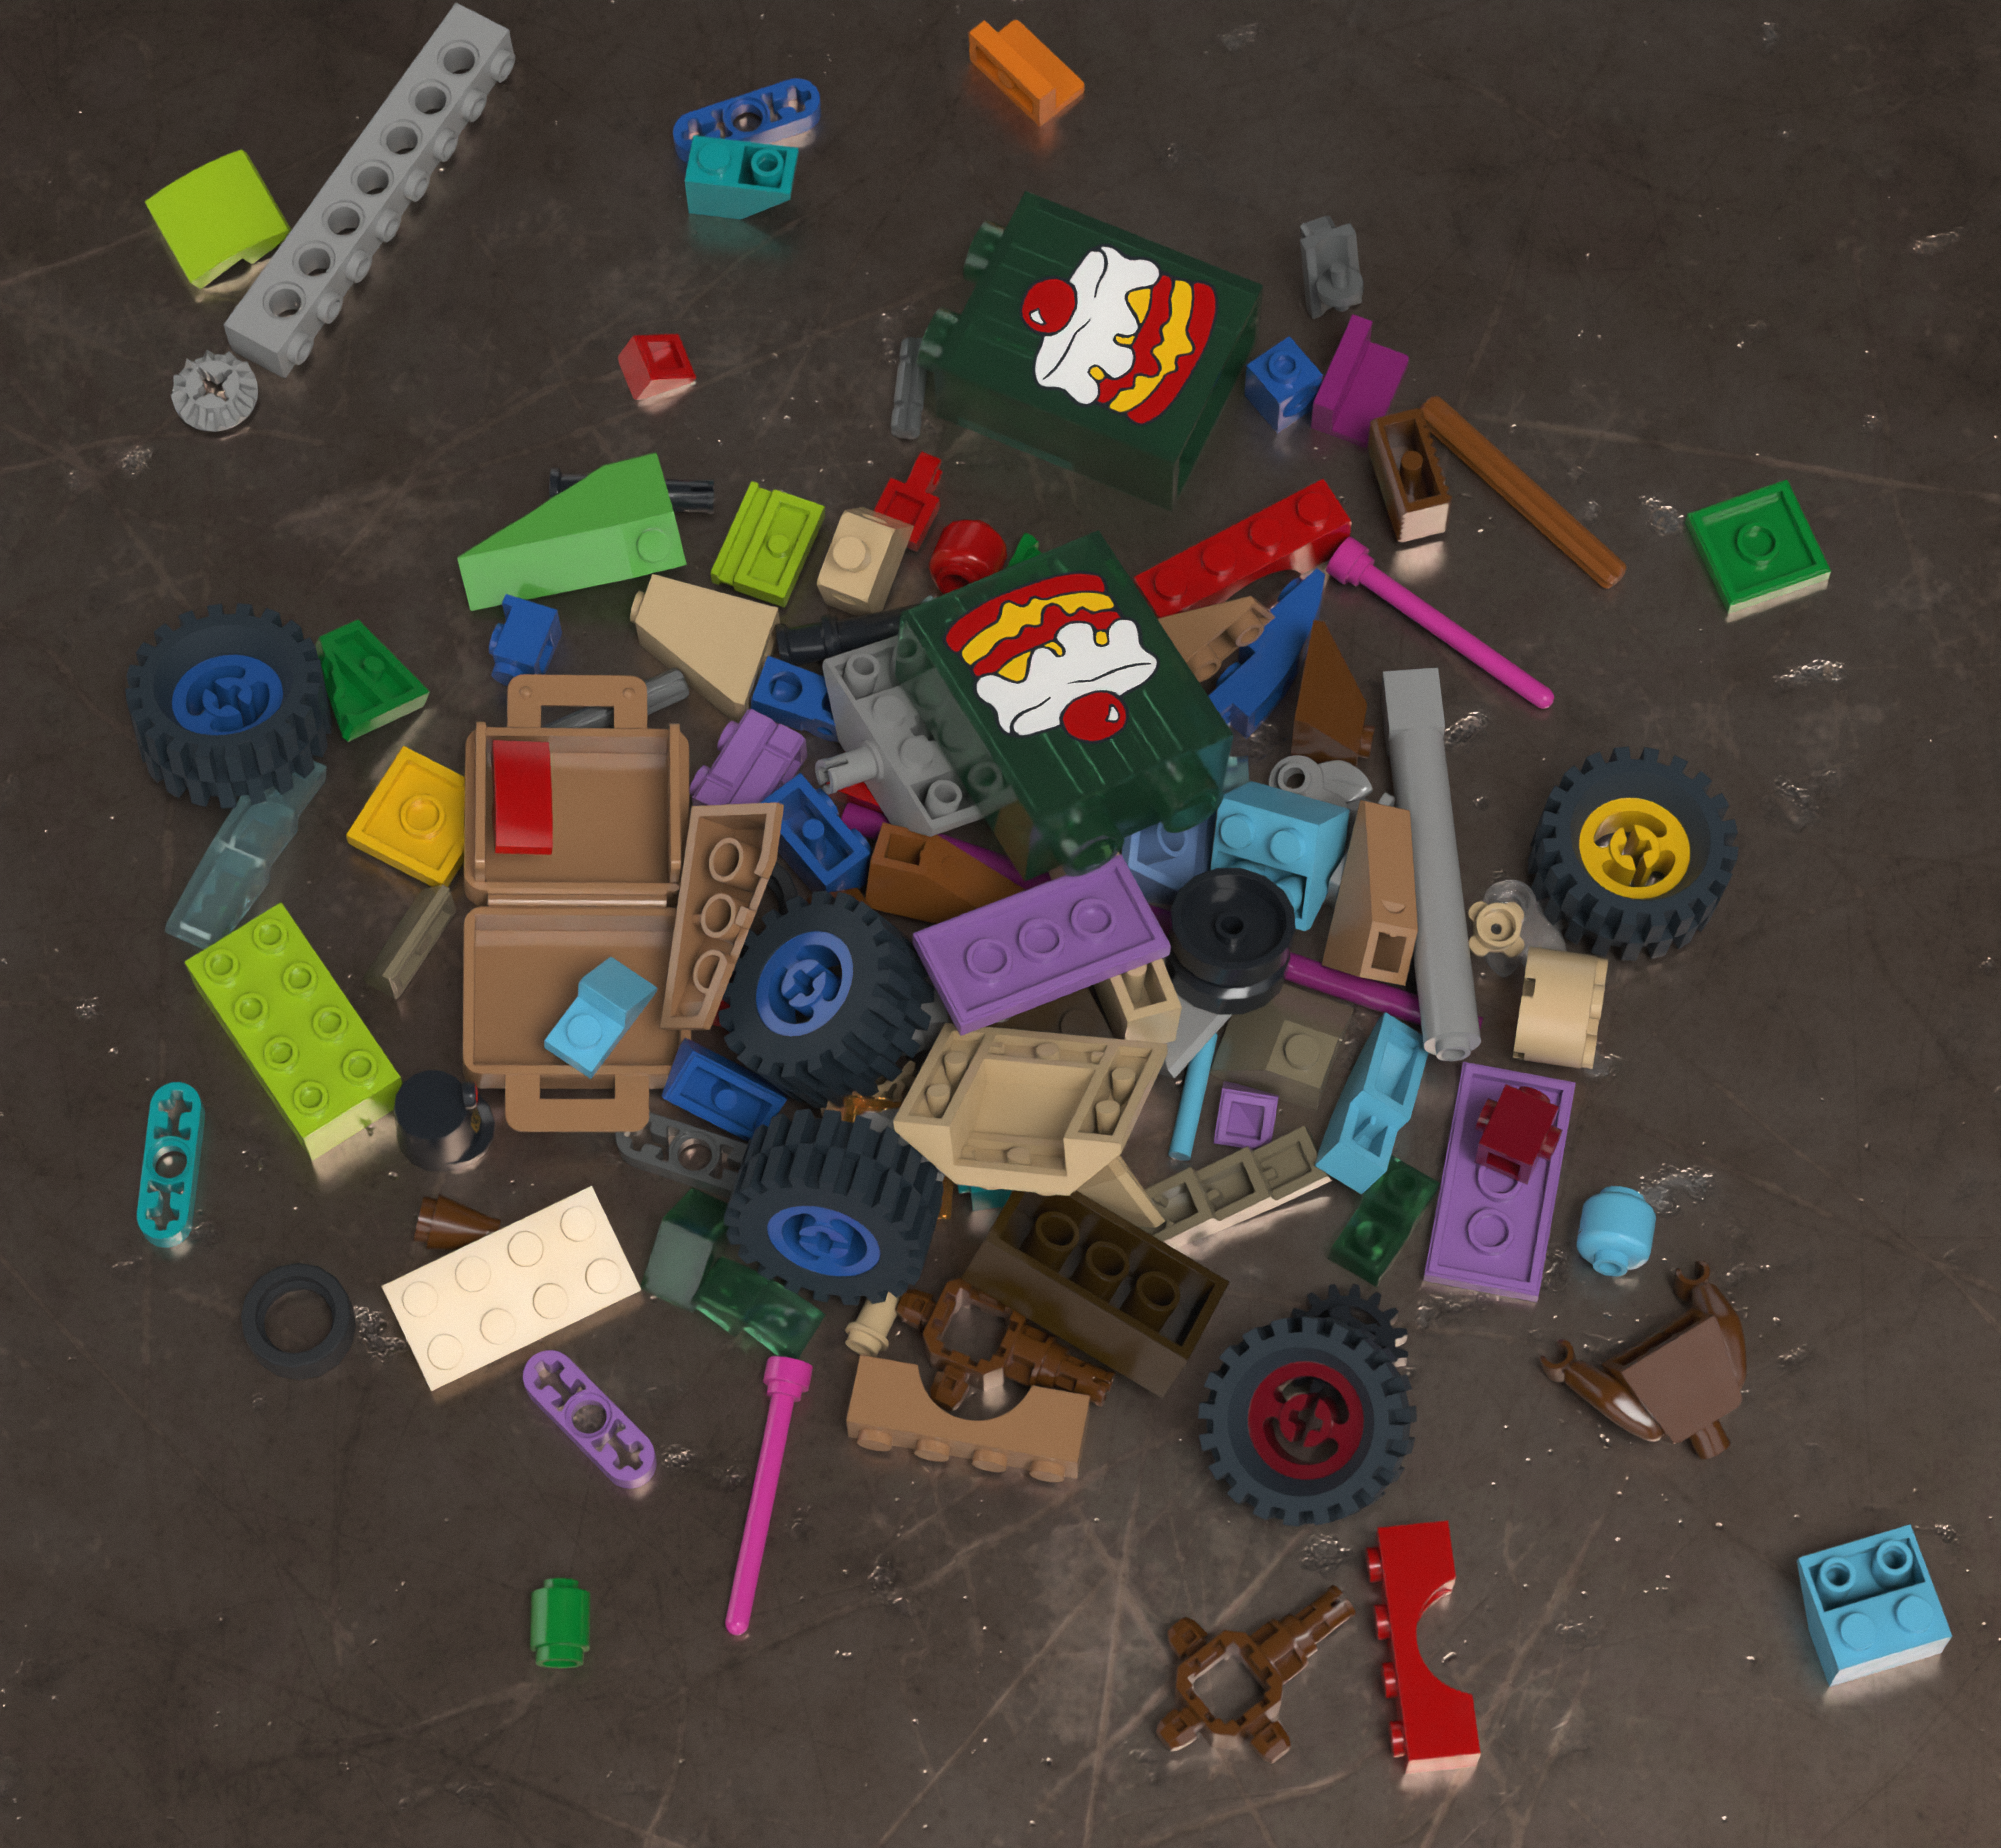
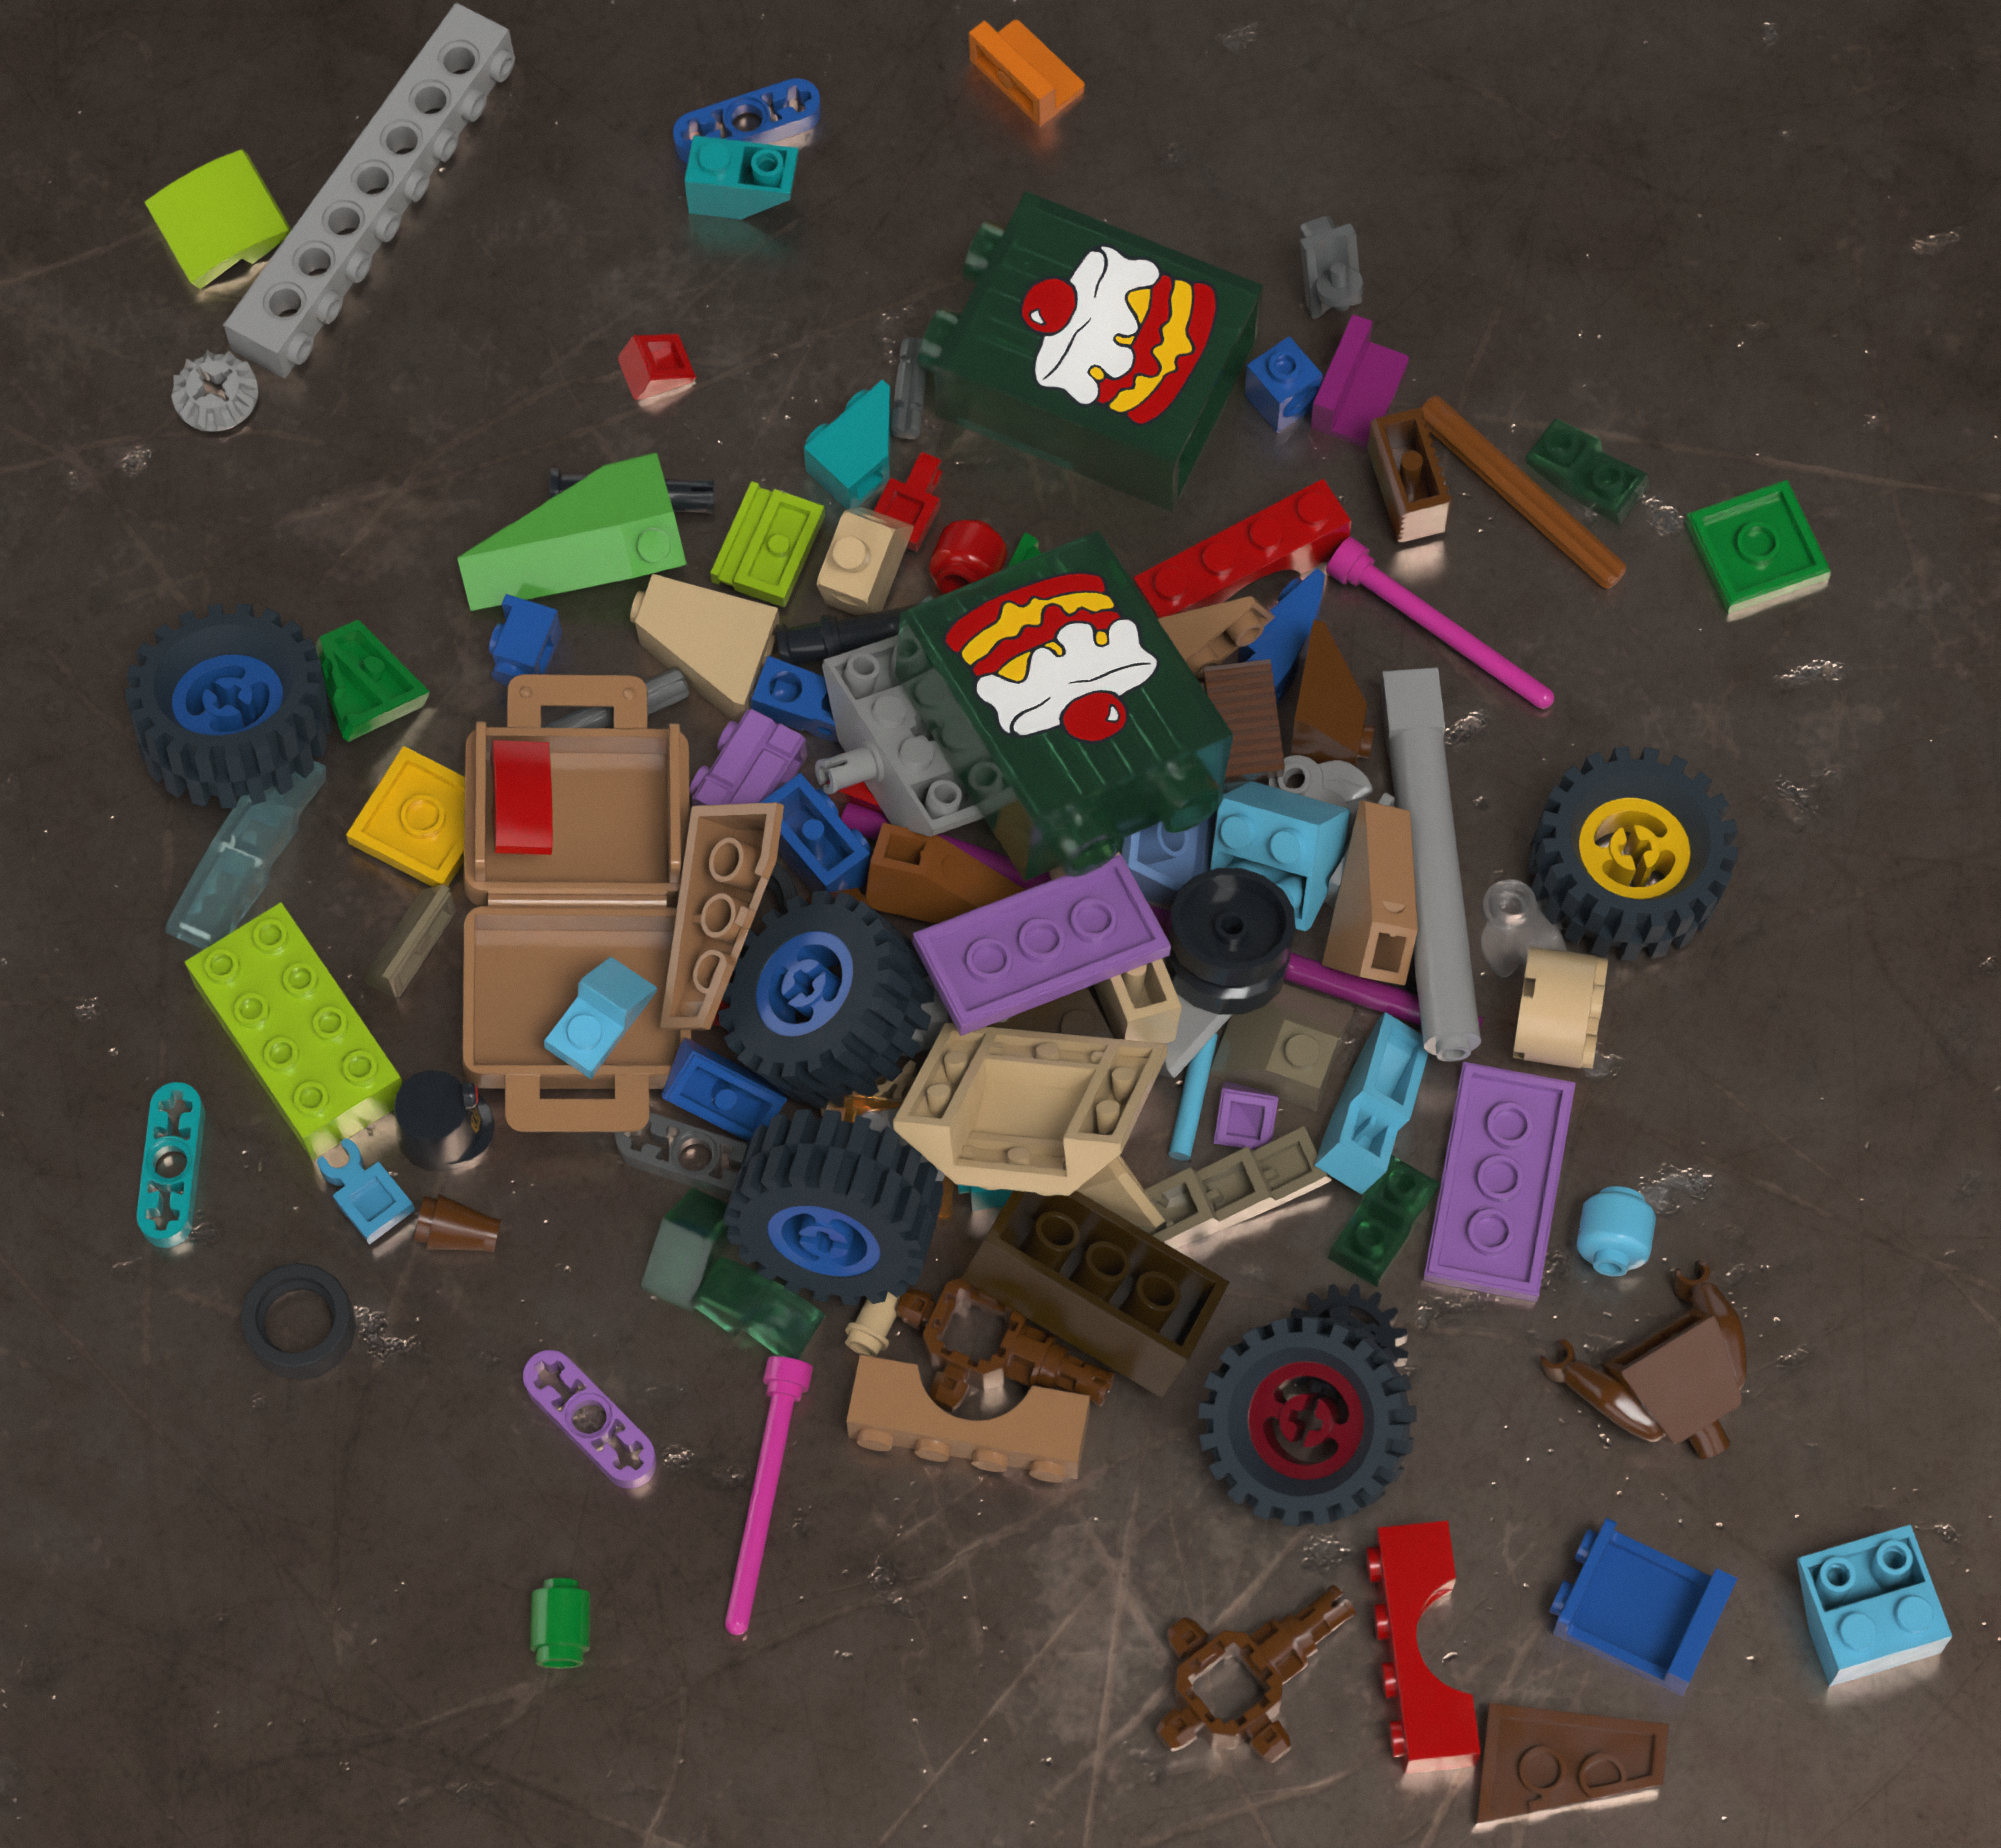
plate [381,1186,641,1391] -> none
tan plate [1468,901,1524,958] -> none
dark red brick [1475,1084,1563,1185] -> none
none -> dark azure plate [317,1138,415,1245]
none -> teal slope [803,379,892,510]
none -> reddish brown brick [1193,659,1285,785]
none -> reddish brown wing [1476,1703,1669,1824]
none -> clear green slope [1525,418,1650,525]
none -> blue panel [1549,1517,1738,1697]

